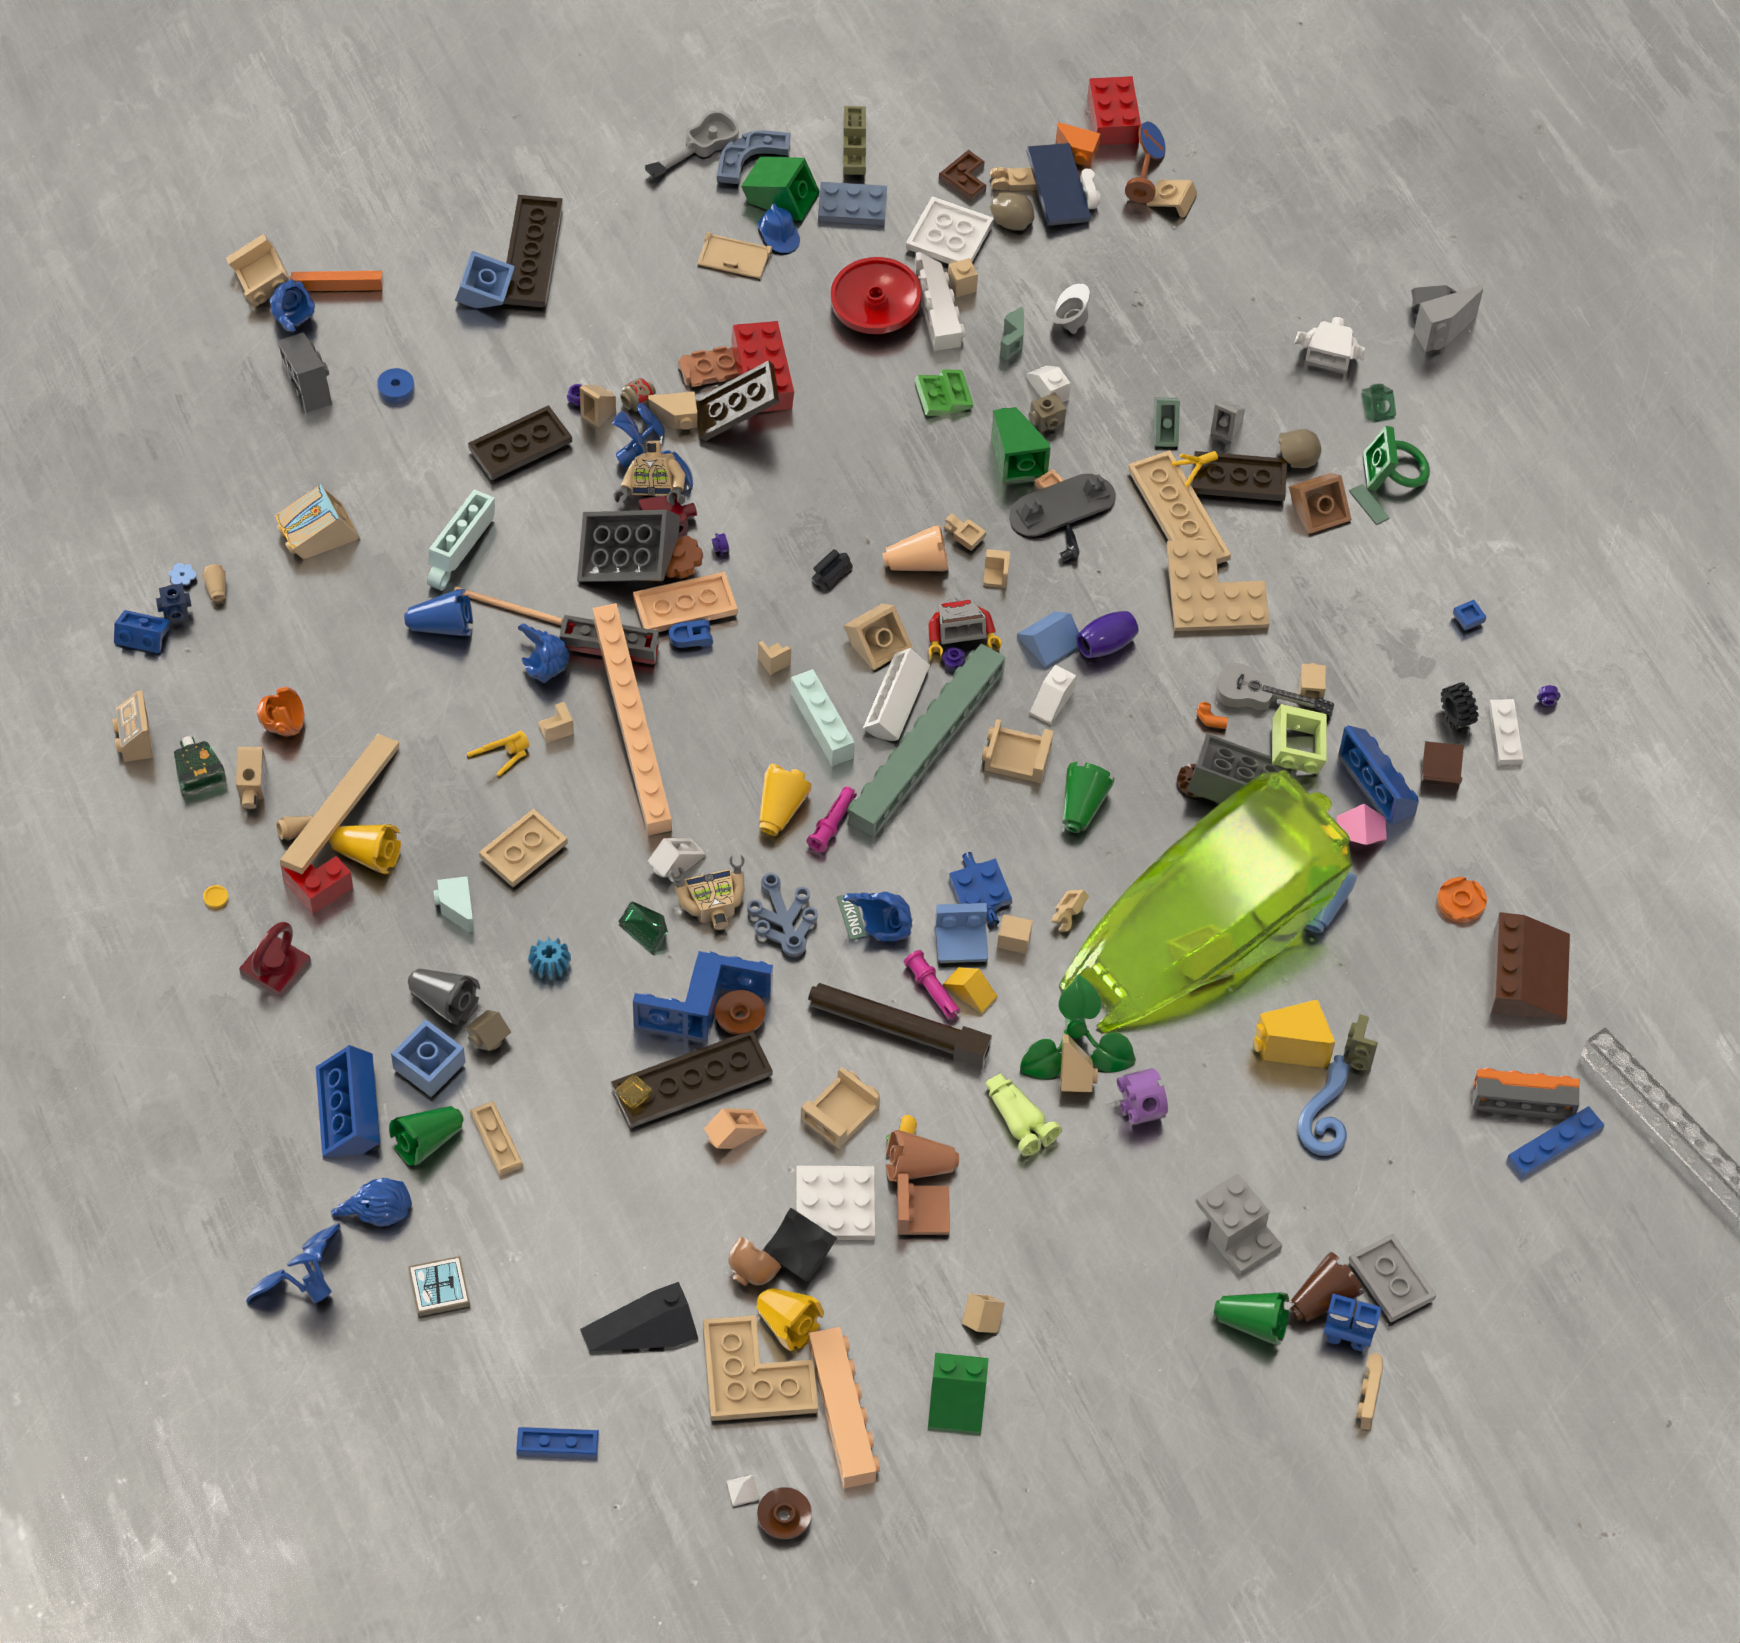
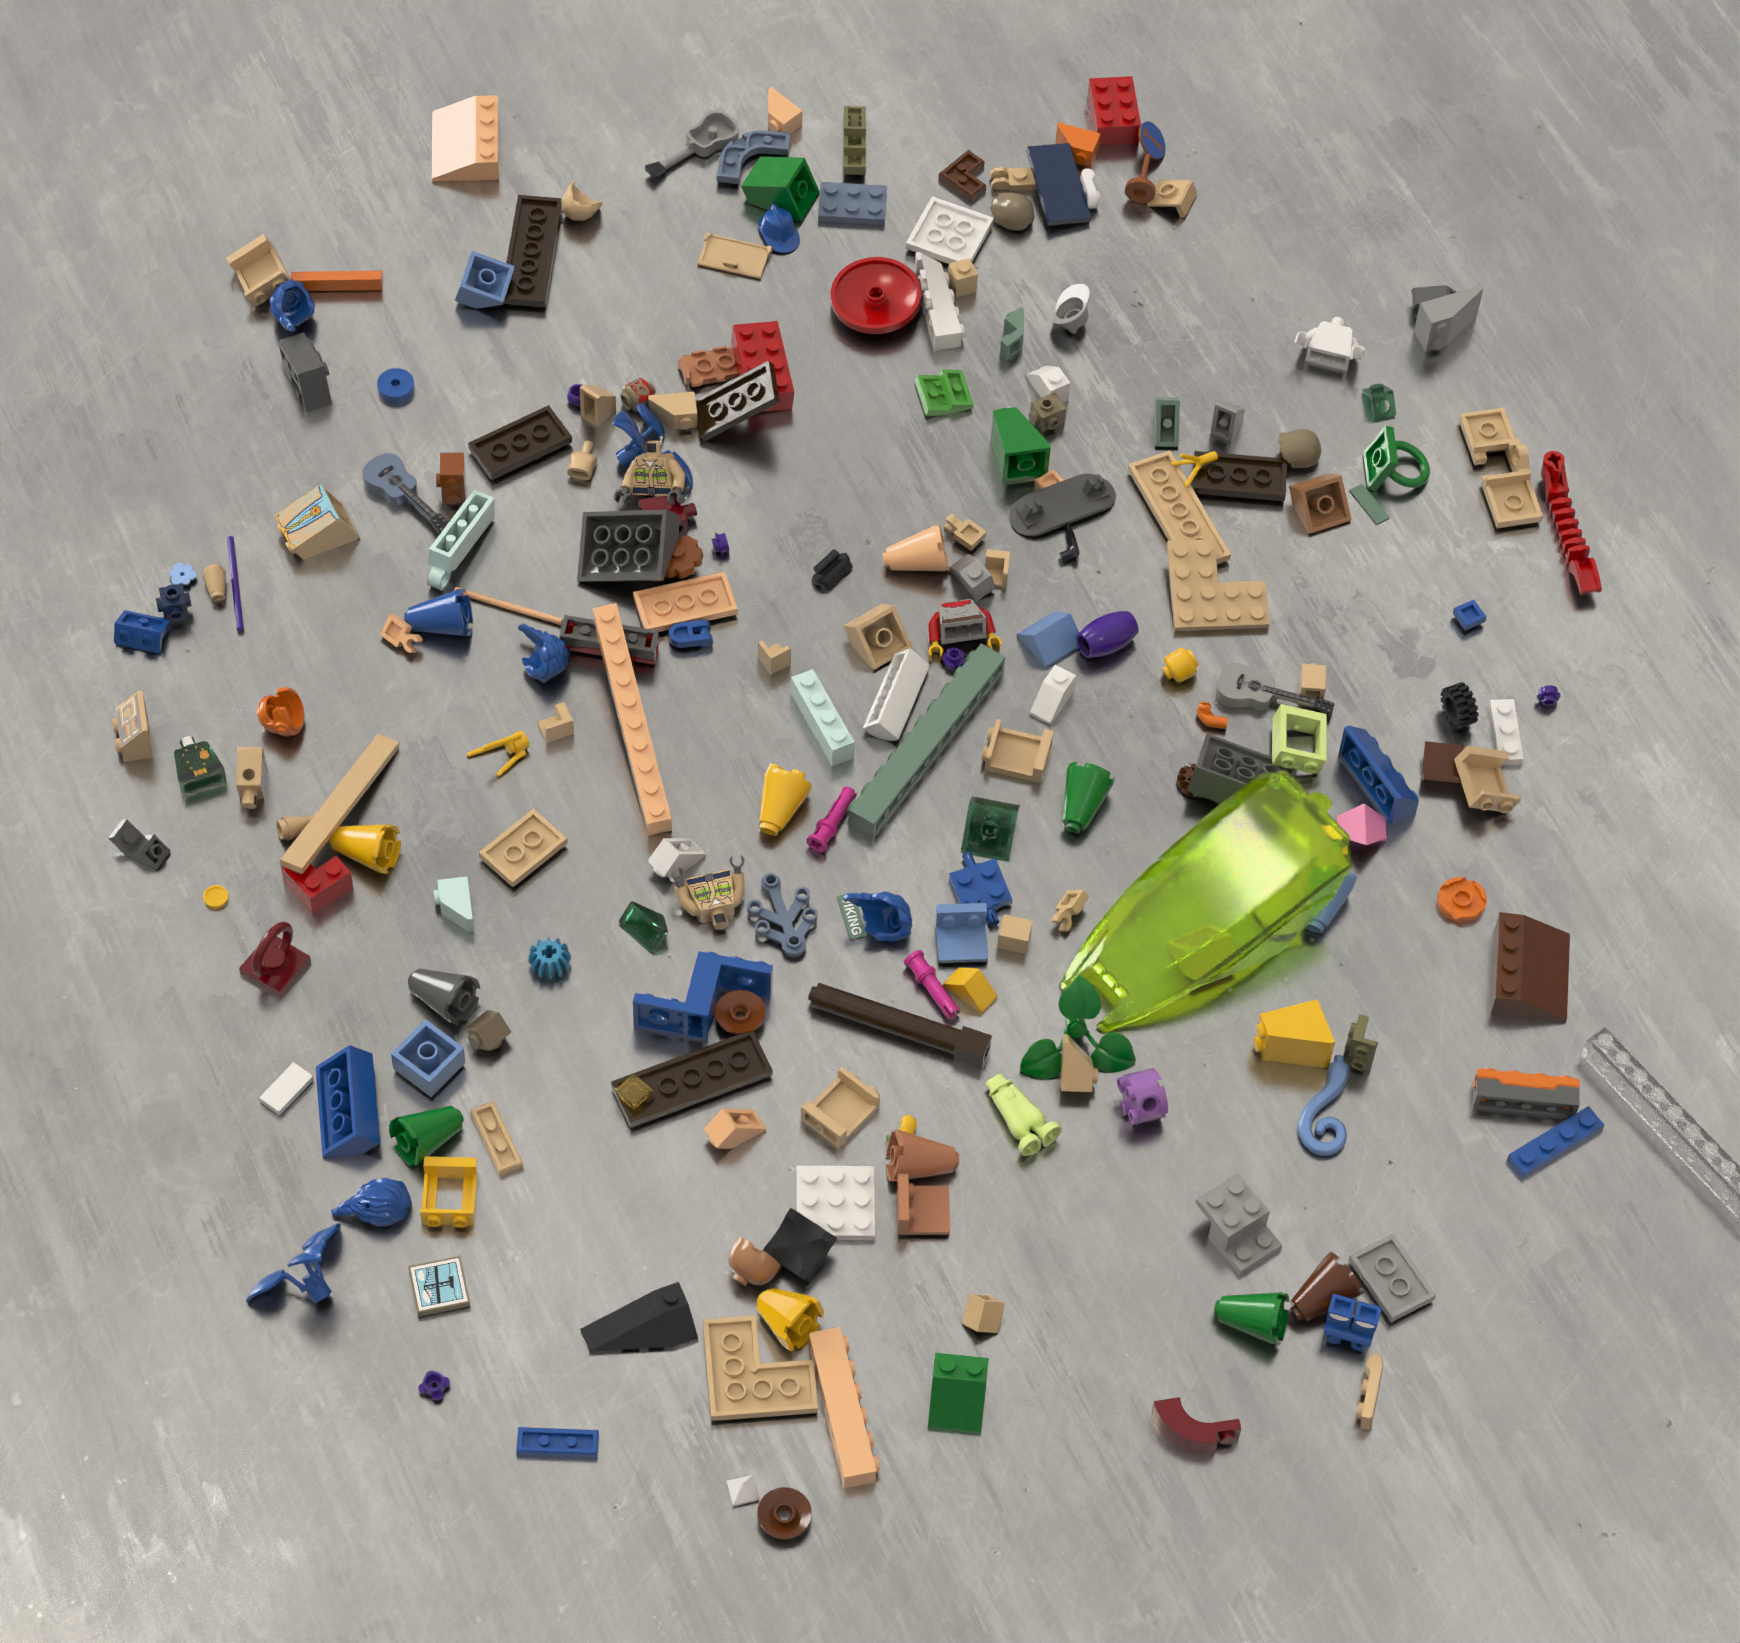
none -> dark grey slope [108,819,171,869]
none -> dark purple axle [227,536,244,632]
none -> white tile [259,1062,313,1116]
none -> sand blue piece [362,453,449,535]
none -> light nougat plate [380,614,423,653]
none -> dark purple plate [418,1371,450,1400]
none -> yellow panel [420,1156,478,1228]
none -> light nougat slope [432,95,499,181]
none -> dark orange brick [436,452,466,505]
none -> tan hair [561,181,602,222]
none -> tan piece [567,441,597,480]
none -> light nougat slope [768,87,802,133]
none -> light grey slope [949,554,995,602]
none -> clear green slope [961,796,1020,858]
none -> dark red arch [1151,1397,1241,1454]
none -> yellow head [1162,647,1199,683]
none -> tan panel [1454,746,1521,813]
none -> tan plate [1459,407,1543,528]
none -> red piece [1541,451,1602,595]

